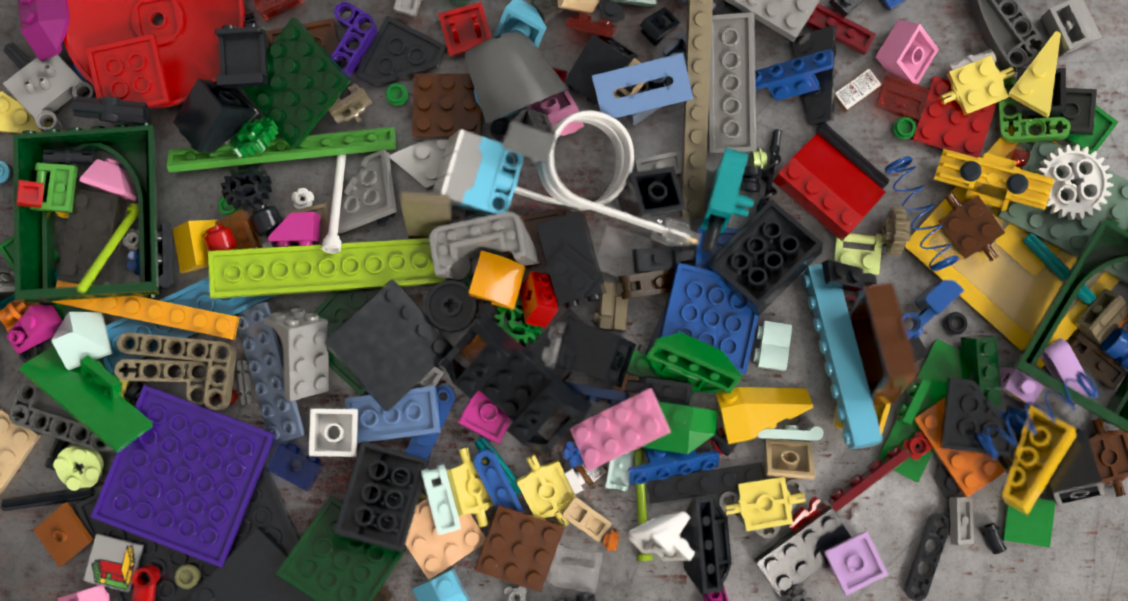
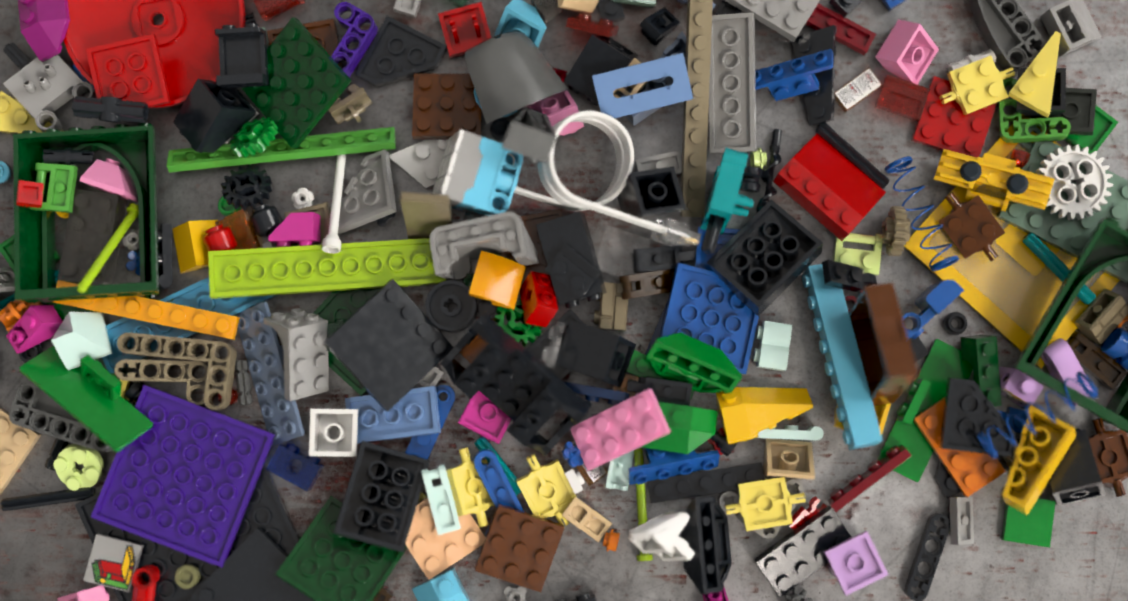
dark orange plate [33,503,94,567] -> none
green plate [385,83,408,106] -> none
clear plate [550,544,603,594] -> none
green plate [893,117,916,140] -> none
red plate [903,432,931,460] -> none
black pin [982,523,1007,555] -> none

